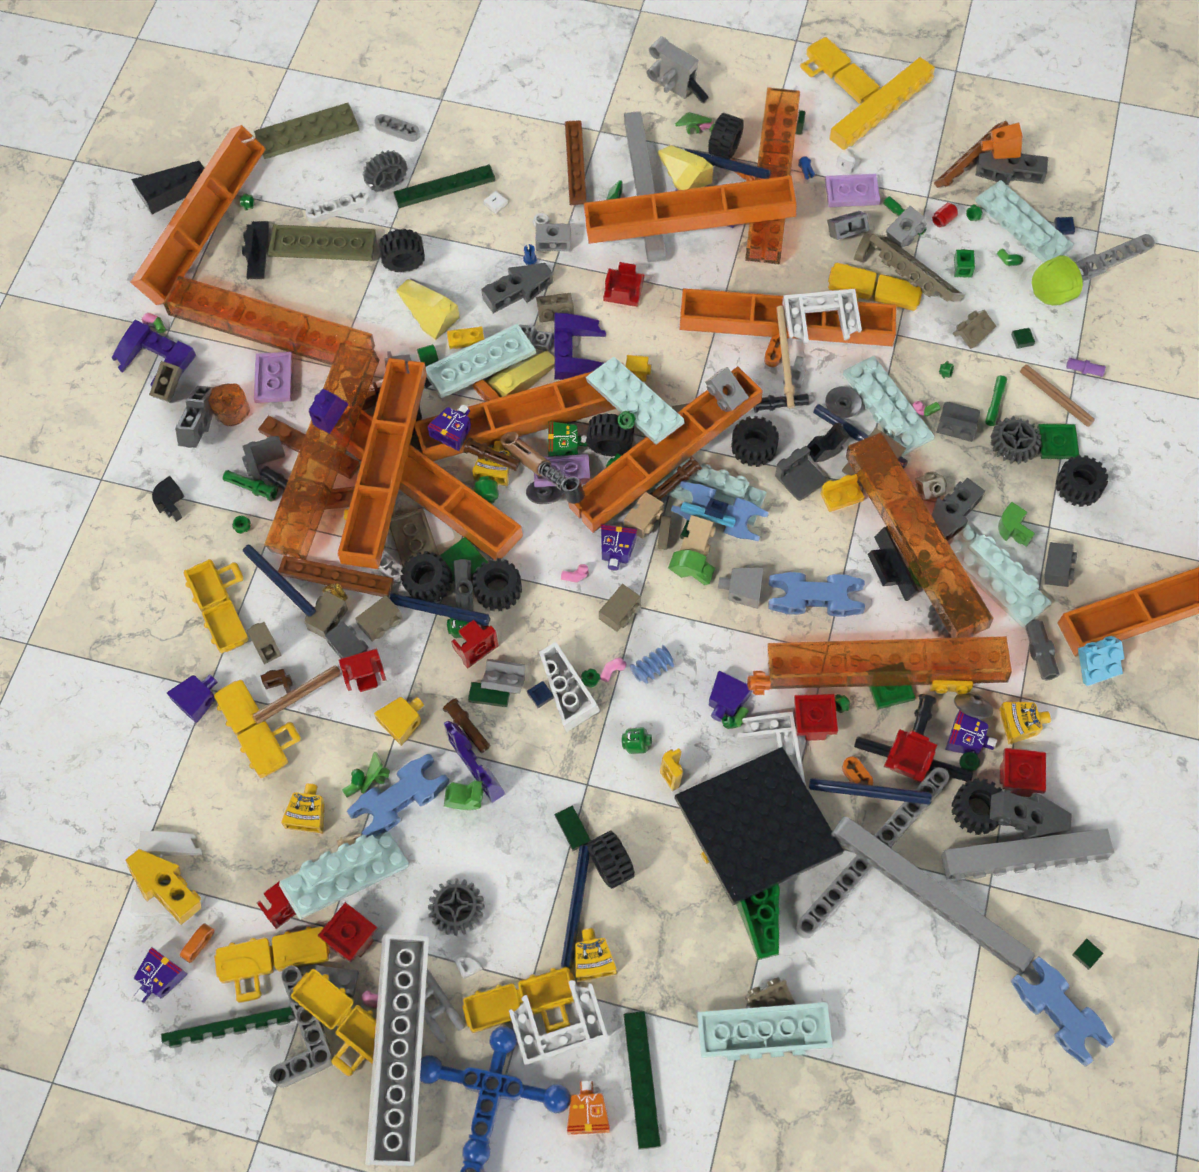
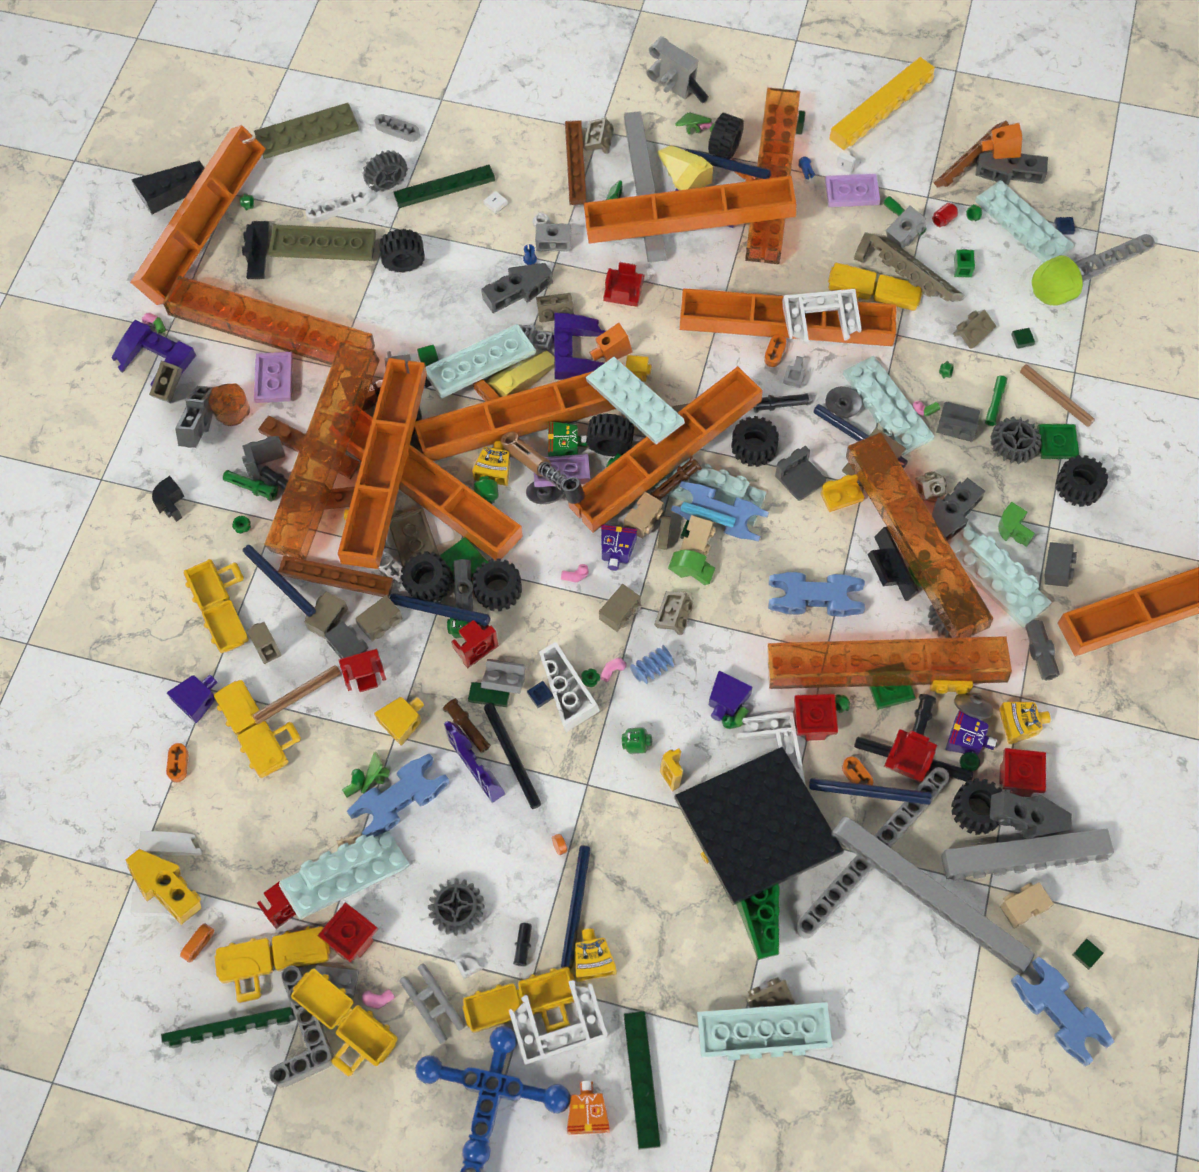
dark purple torso [134,947,187,1003] -> none
reddish brown bracket [260,669,293,694] -> none
yellow torso [281,783,325,834] -> none
dark purple torso [309,389,348,434] -> none
clear yellow tile [322,583,349,601] -> none
white brick [365,934,429,1166] -> none
light yellow wedge [396,279,460,340] -> none
dark purple torso [428,405,471,451] -> none
bright green brick [444,780,483,810] -> none
yellow bracket [447,326,484,349] -> none
reddish brown pin [463,437,520,471] -> none
dark green tile [554,805,591,851] -> none
black tyre [588,830,635,889] -> none
green plate [618,411,636,429] -> none
dark blue tile [704,498,729,519] -> none
light grey brick [705,367,749,412] -> none
light grey torso [718,568,763,609] -> none
orange gear [747,671,771,695] -> none
tan bar [777,306,795,409] -> none
yellow piece [800,37,880,104] -> none
black brick [807,423,850,462] -> none
dark grey brick [827,211,869,240] -> none
arm [997,249,1023,266] -> none
medium lavender pin [1066,357,1106,377] -> none
medium azure plate [1078,636,1124,686] -> none
none -> orange beam [166,743,189,782]
none -> black axle [484,703,541,809]
none -> black axle [513,923,532,967]
none -> orange tile [552,834,567,856]
none -> dark tan bracket [583,117,614,154]
none -> orange torso [589,323,632,362]
none -> dark tan bracket [654,591,693,635]
none -> tan brick [1000,882,1054,928]

